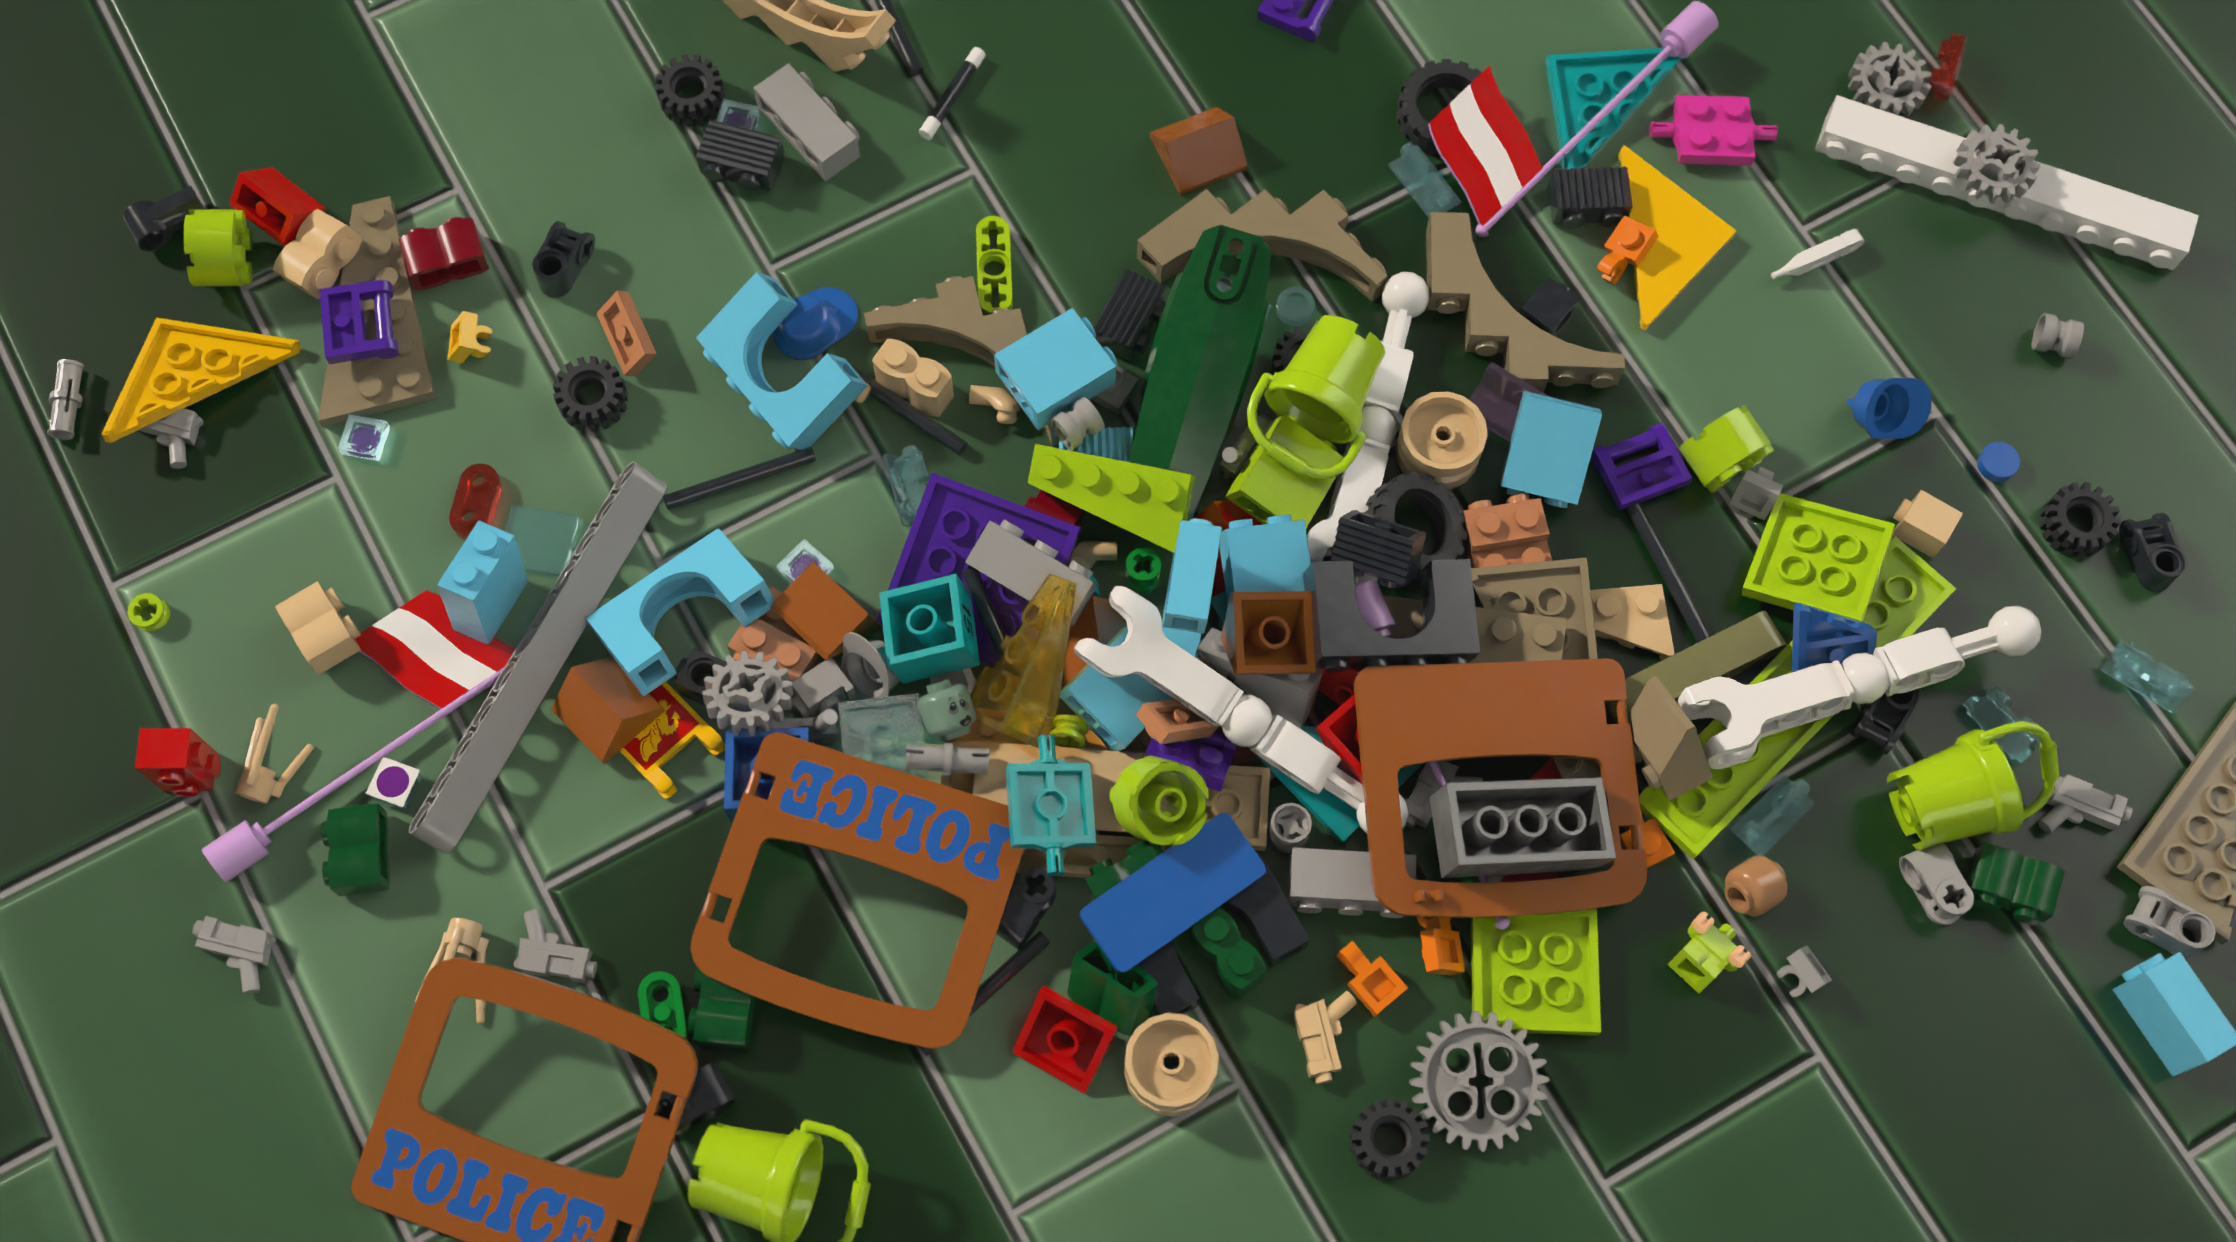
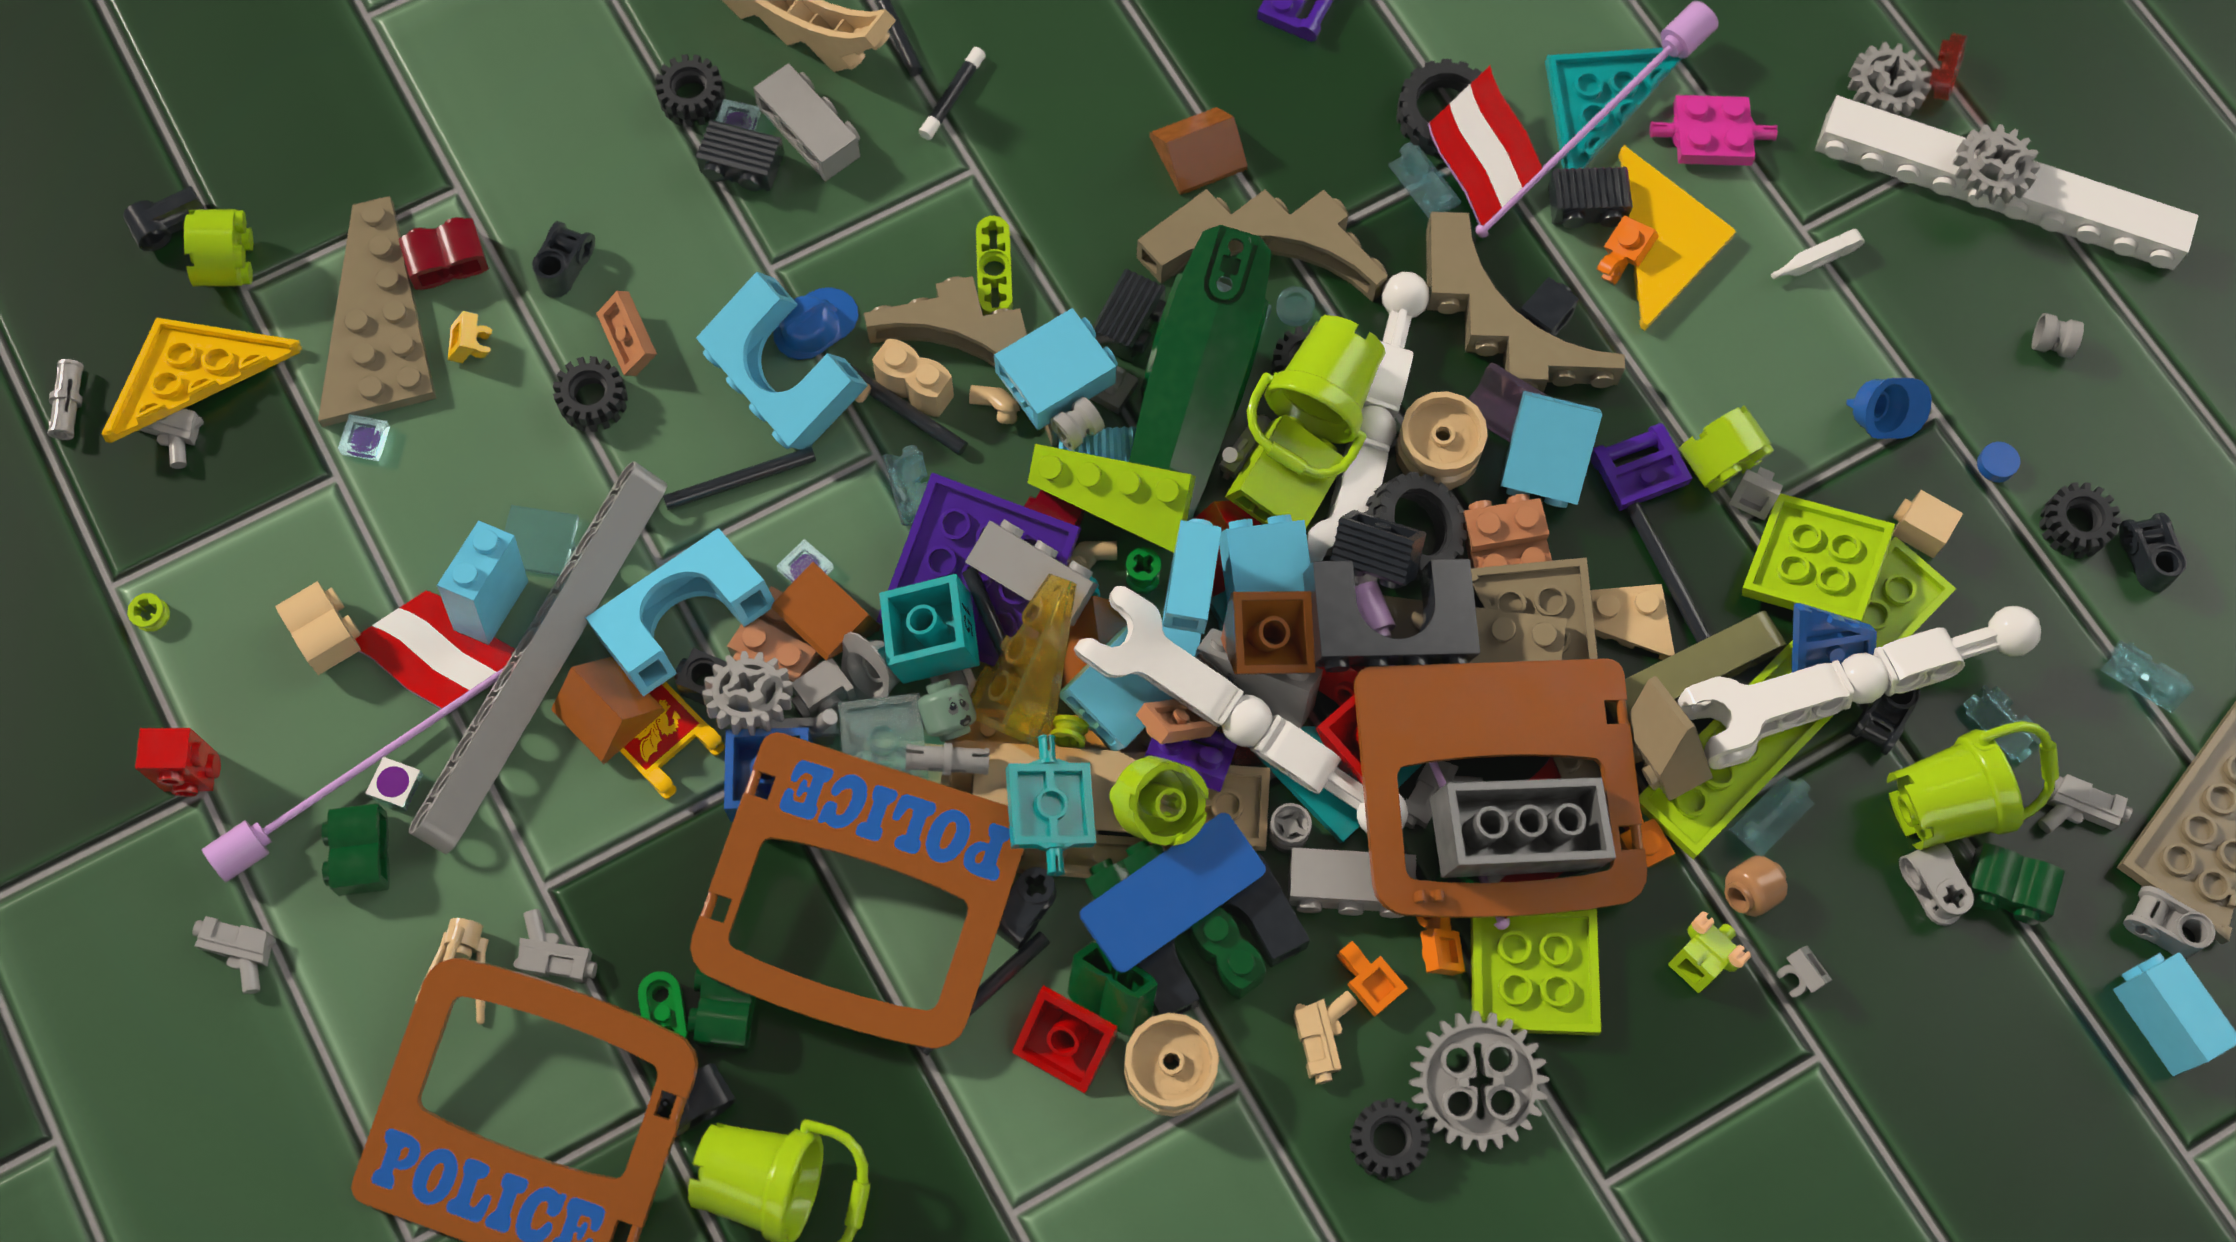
red brick [229,167,326,246] -> none
tan plant [235,704,314,805] -> none
tan brick [273,209,362,299] -> none
dark purple plate [319,280,399,364] -> none
clear red plate [449,463,502,540] -> none

